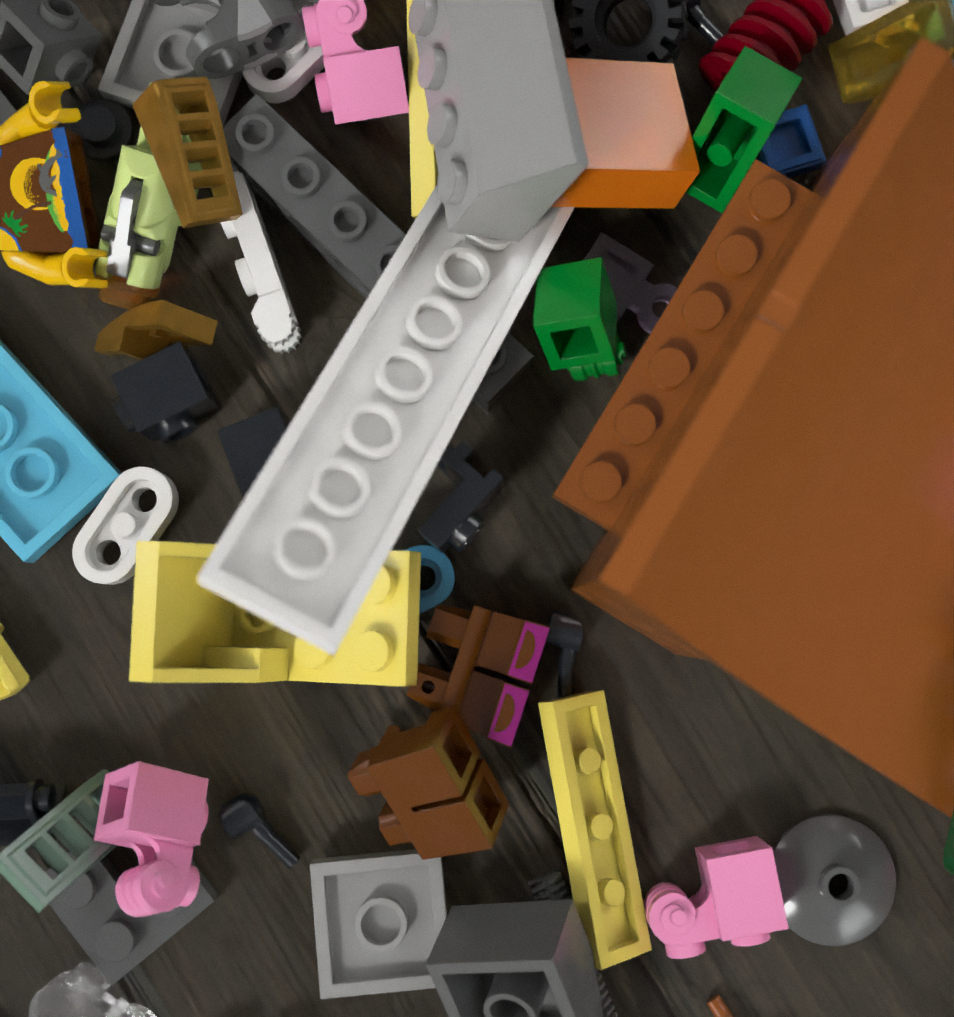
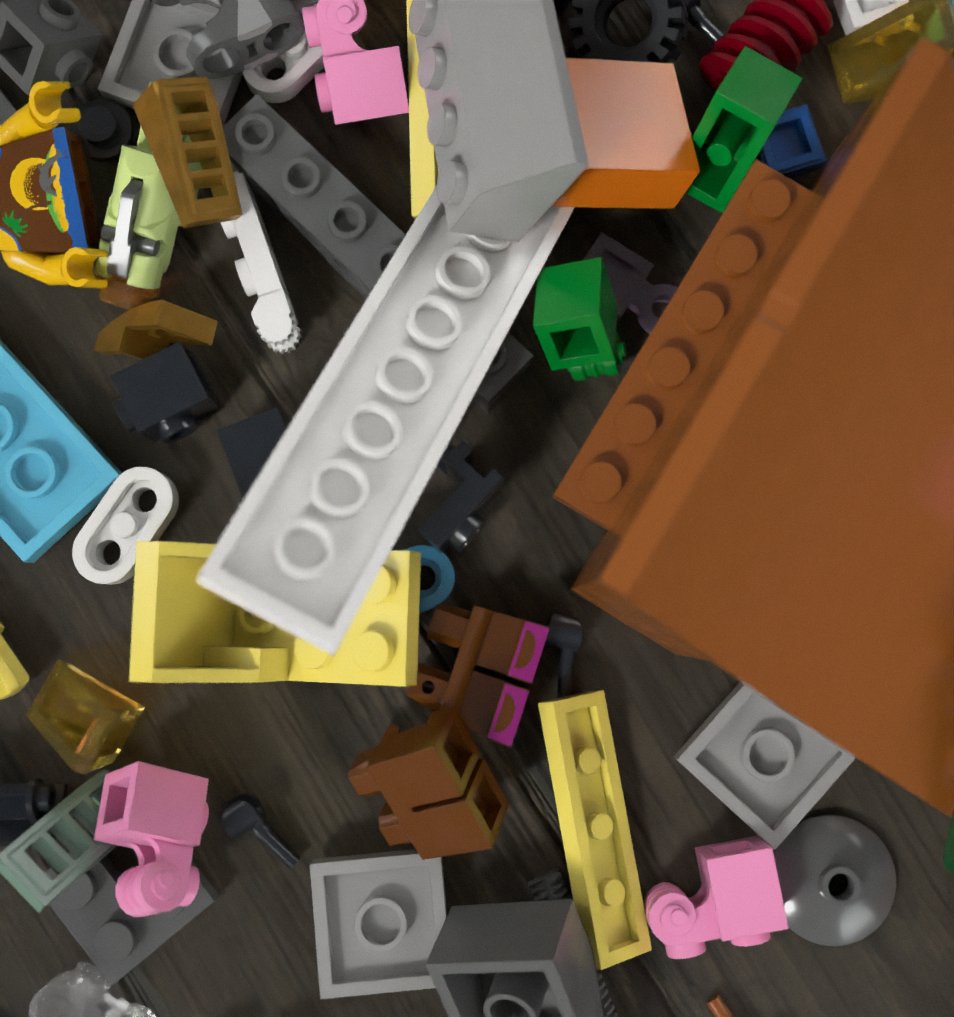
none -> clear yellow slope [26,659,145,774]
none -> light grey plate [673,682,855,849]

